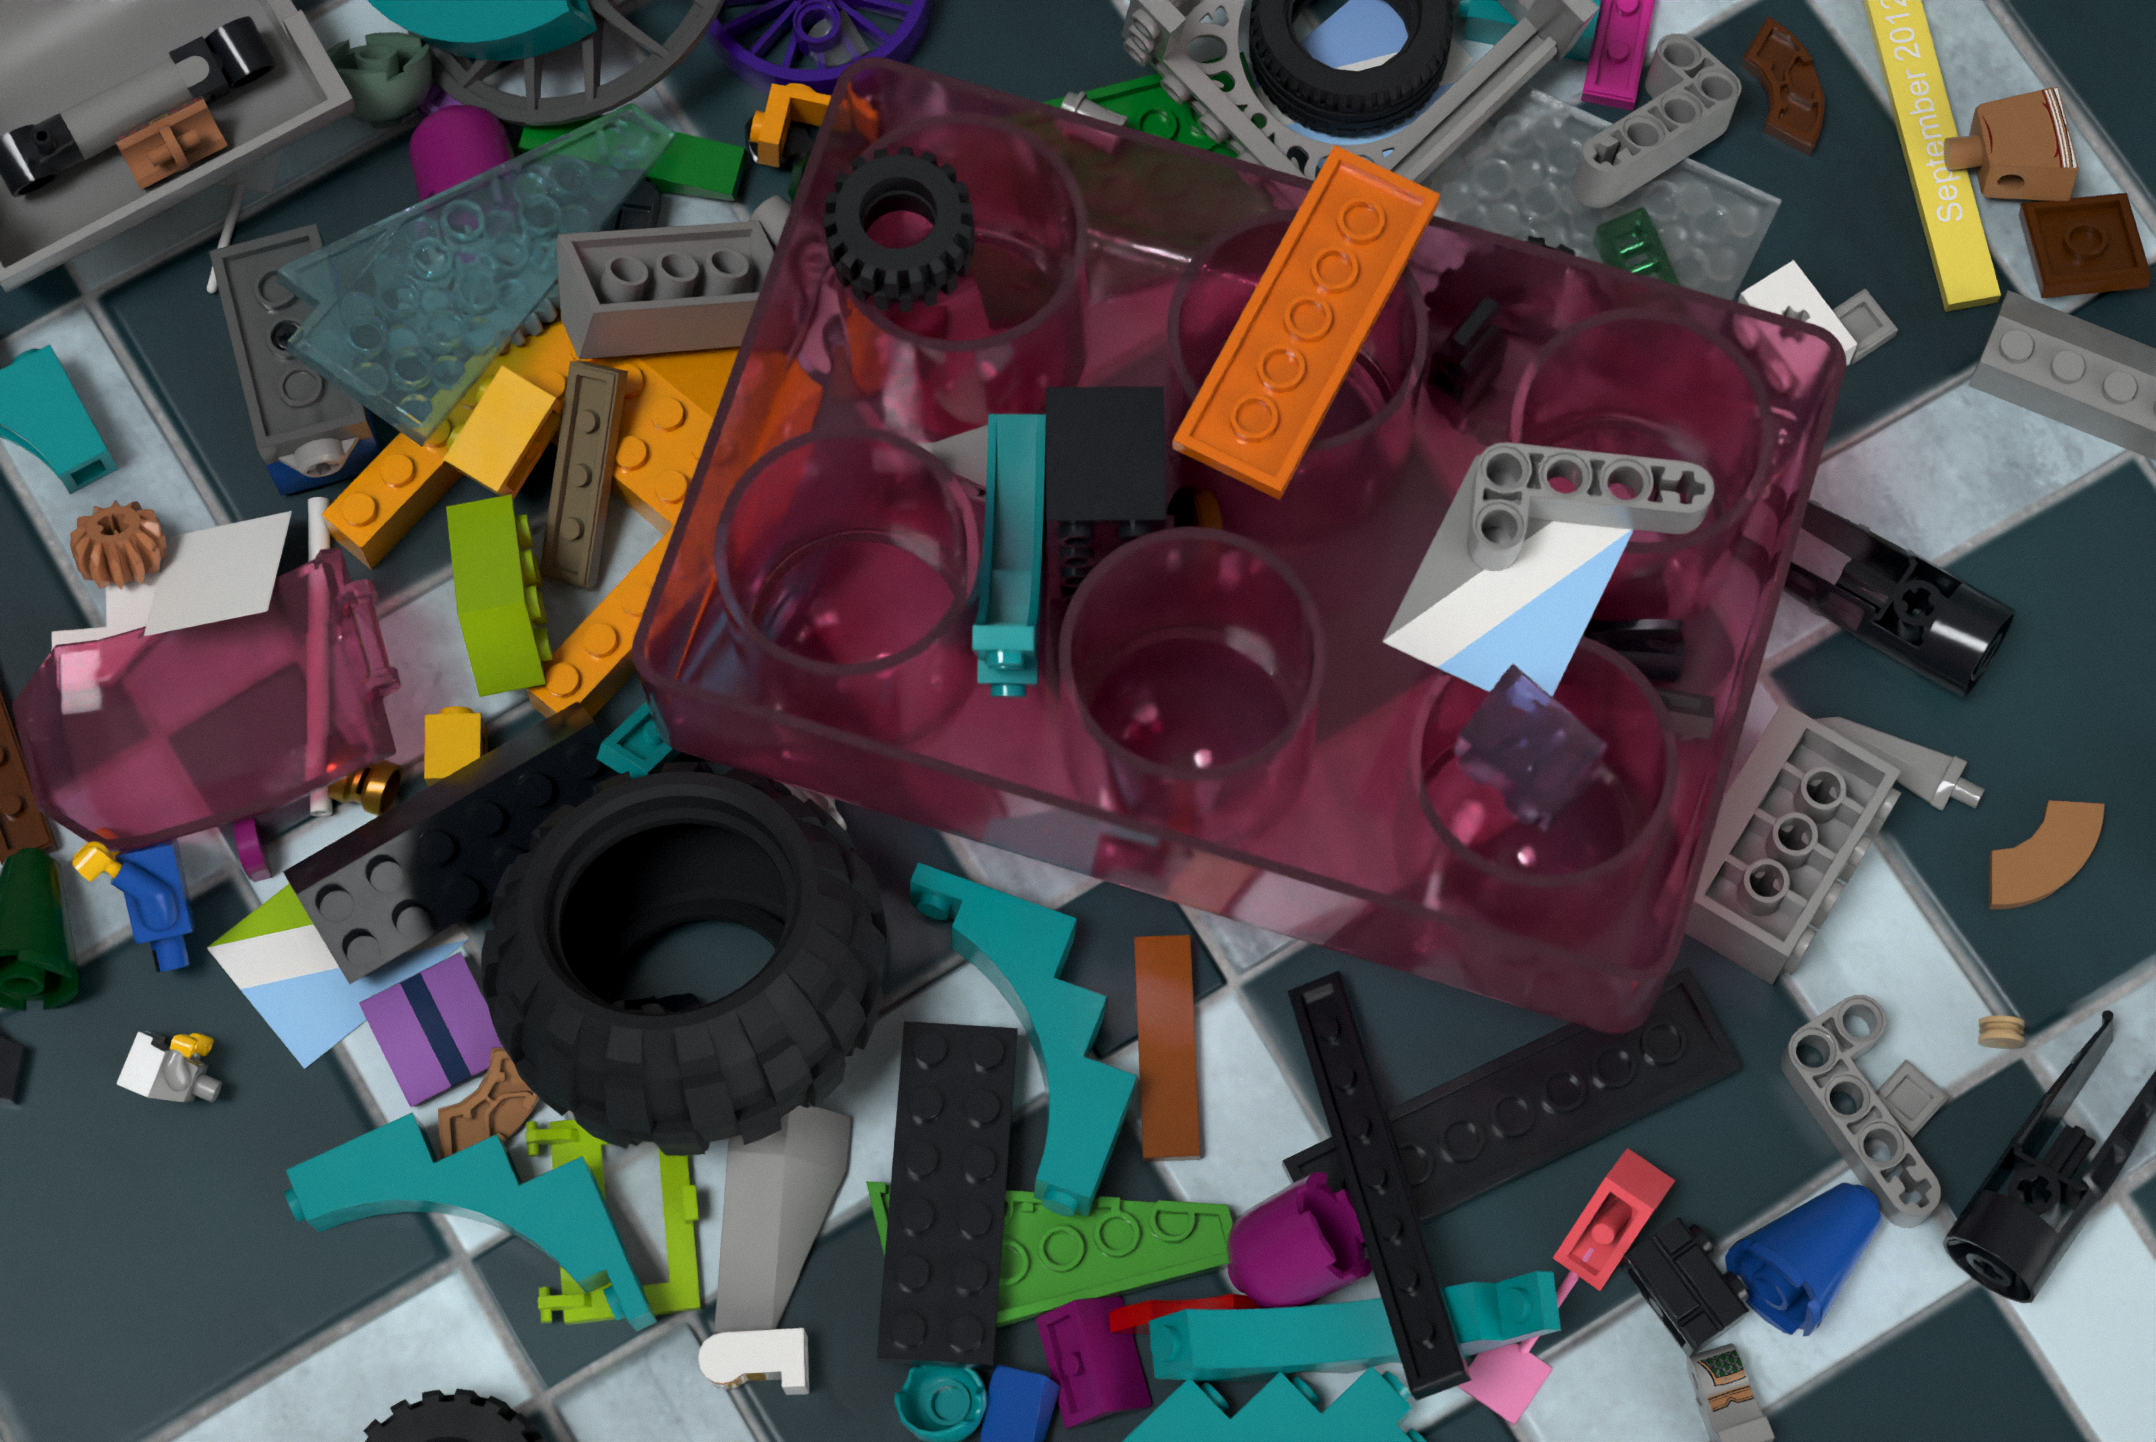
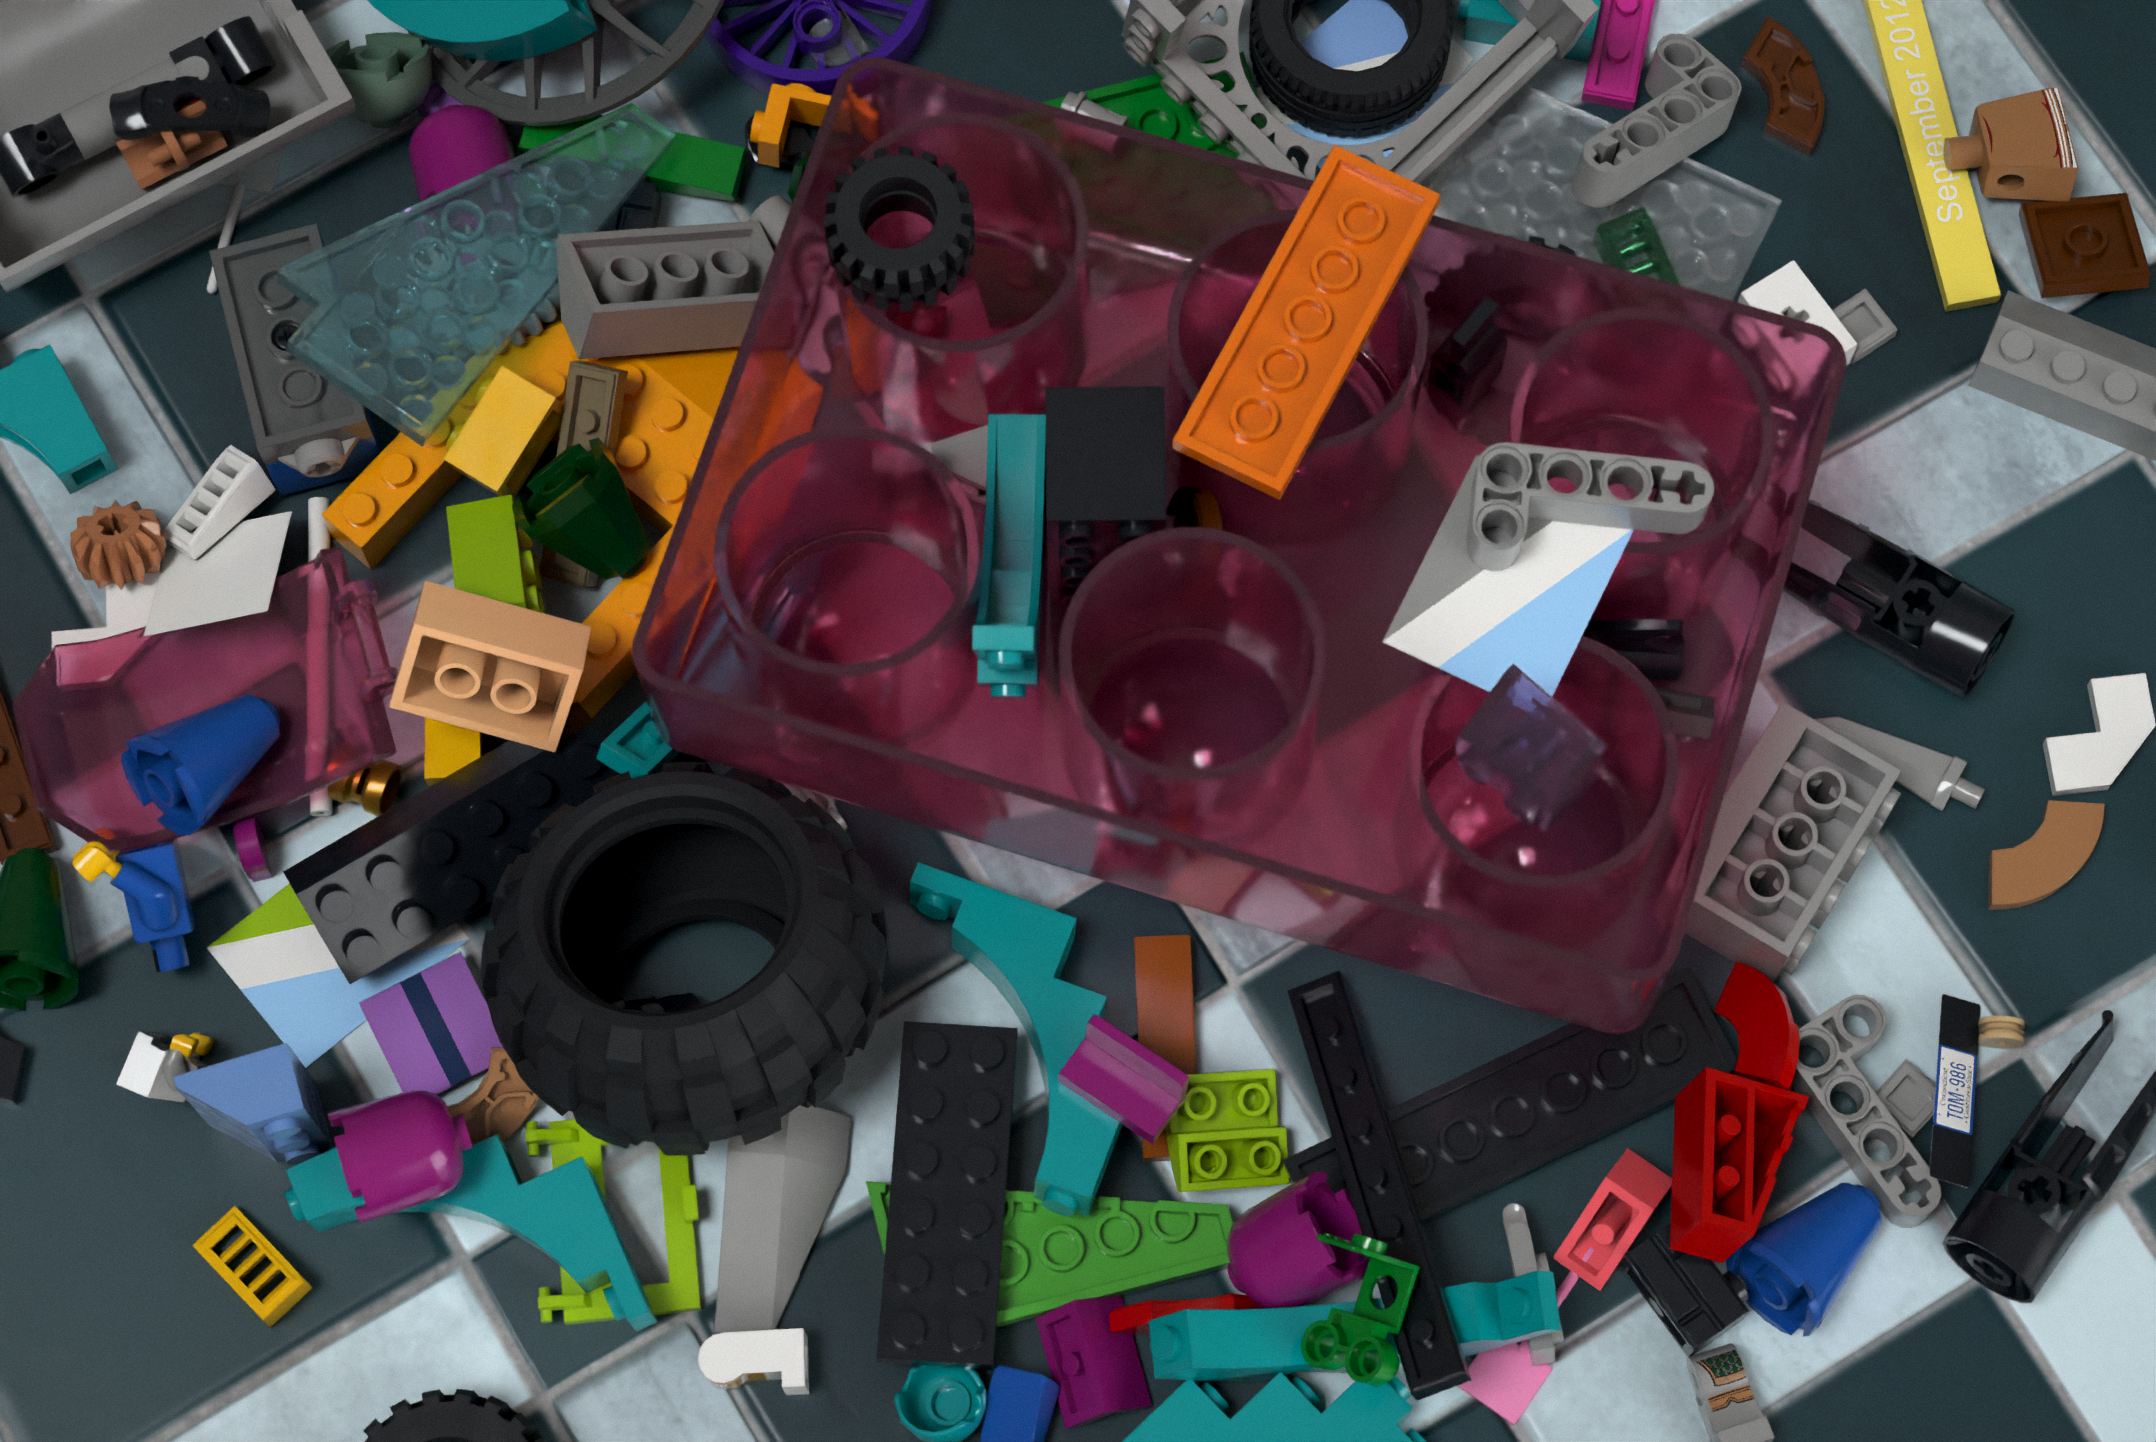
none -> black piece [109,76,270,140]
none -> blue cone [121,694,280,836]
none -> white slope [164,445,275,560]
none -> medium blue slope [173,1043,333,1165]
none -> yellow slope [192,1206,313,1328]
none -> magenta cylinder [328,1090,473,1224]
none -> light nougat brick [389,580,592,753]
none -> dark green cone [512,437,650,580]
none -> magenta panel [1058,1014,1189,1145]
none -> lime slope [1165,1069,1289,1192]
none -> green piece [1301,1233,1419,1386]
none -> light grey hinge [1502,1203,1564,1366]
none -> red wedge [1670,1067,1810,1263]
none -> red tile [1714,962,1800,1090]
none -> sticker [1929,994,1980,1187]
none -> white tile [2042,673,2156,796]

